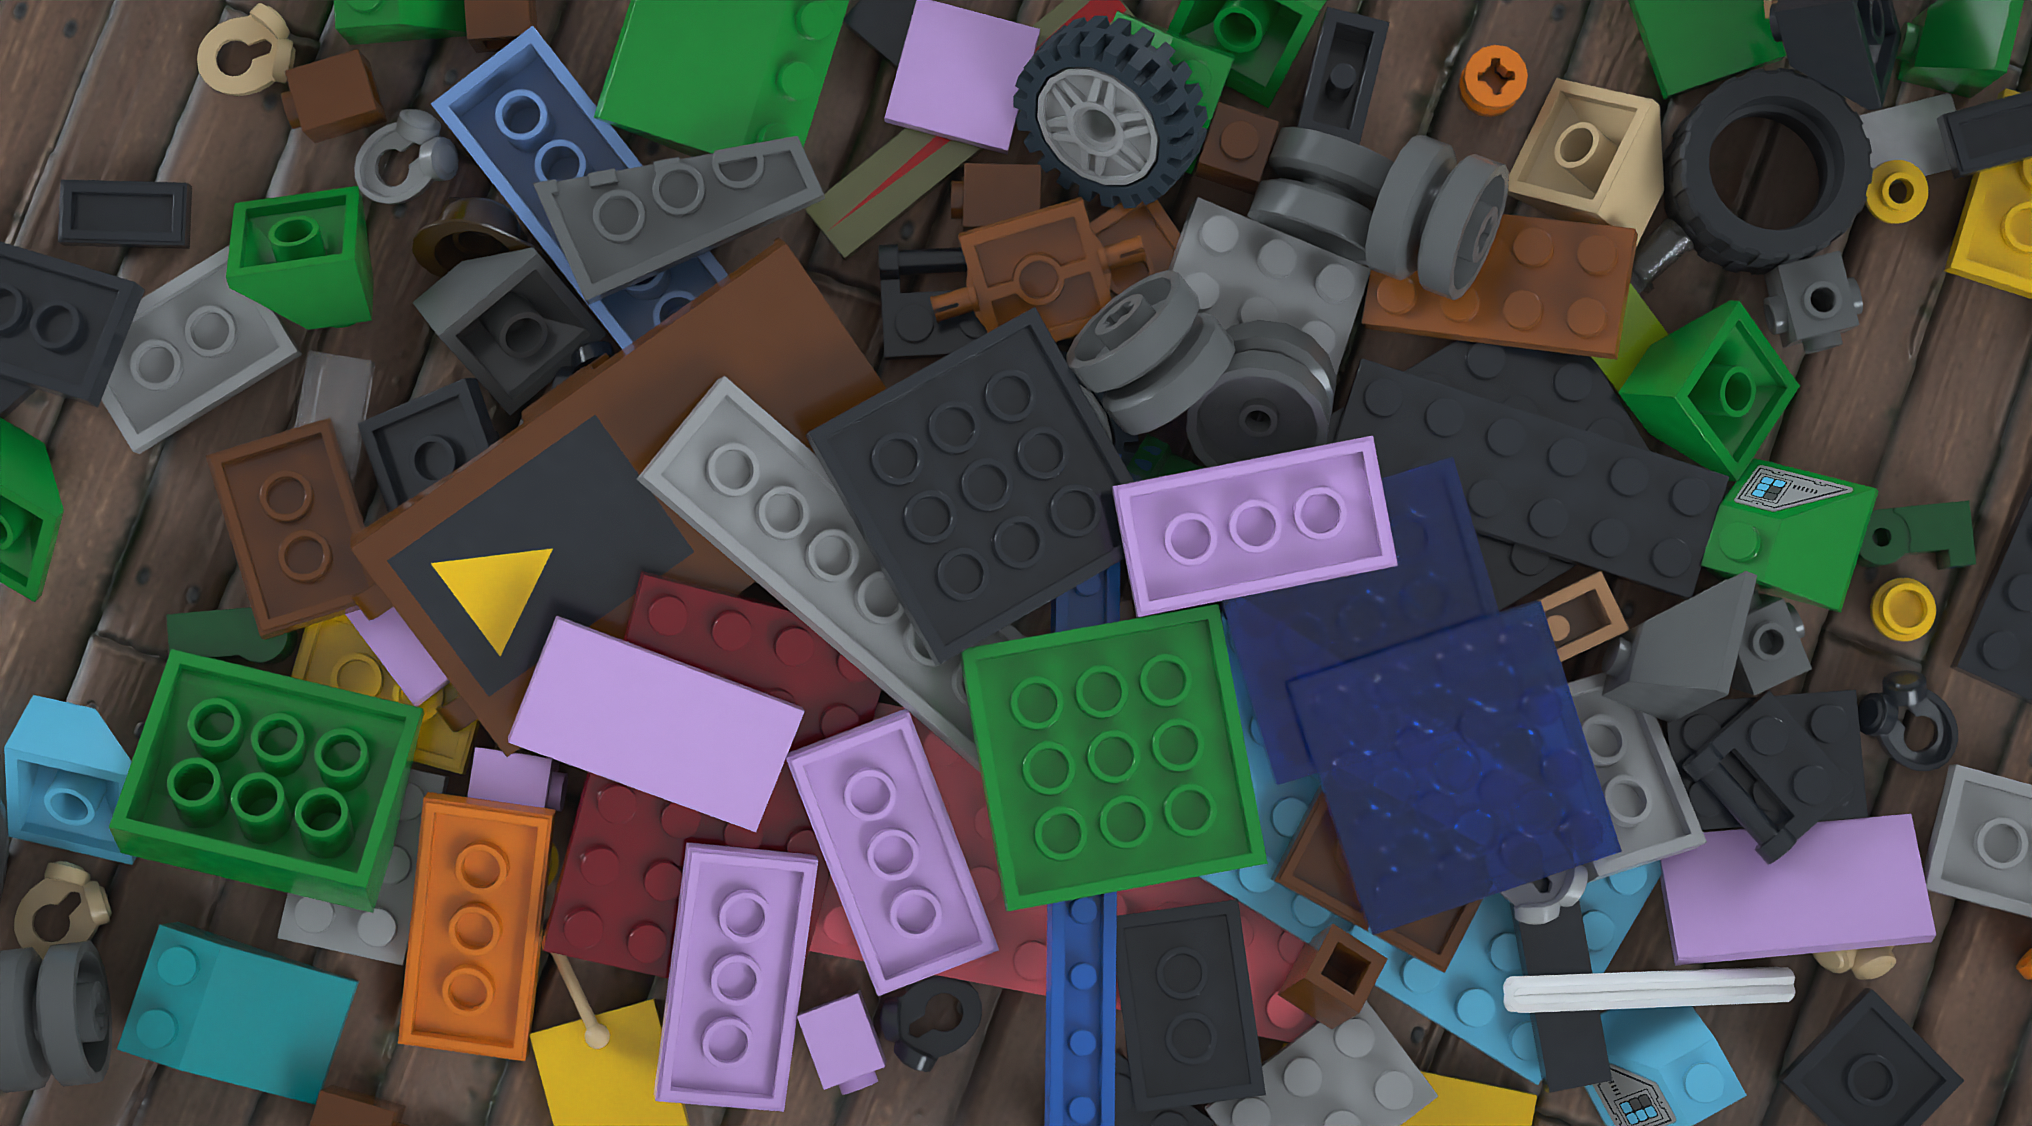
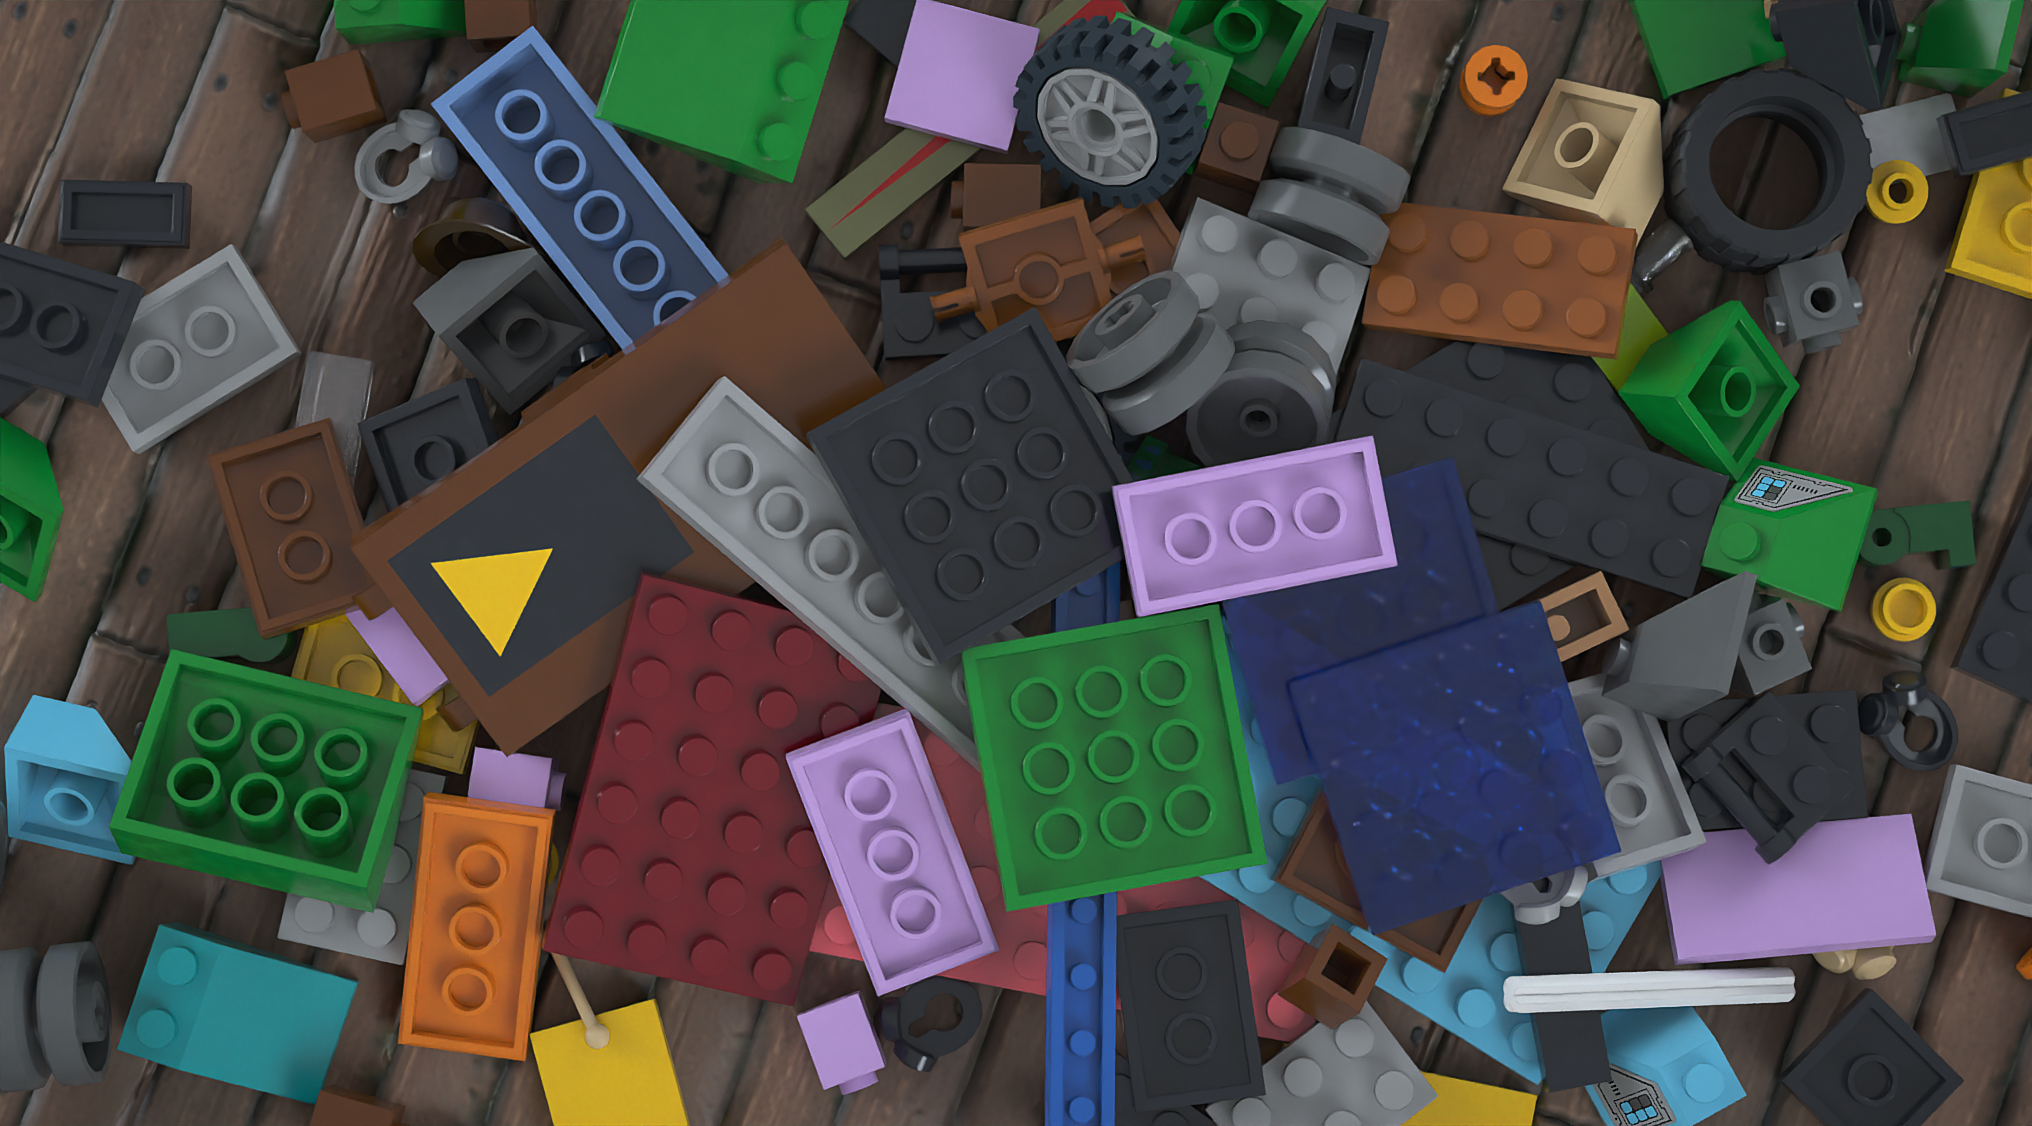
tan piece [14,861,112,959] -> none
tan piece [197,3,296,96] -> none
green slope [226,186,374,330] -> none
lavender tile [508,616,805,832] -> none
dark grey wing [533,136,825,305] -> none
lavender tile [653,842,818,1112] -> none
dark grey wheel [1365,135,1509,300] -> none

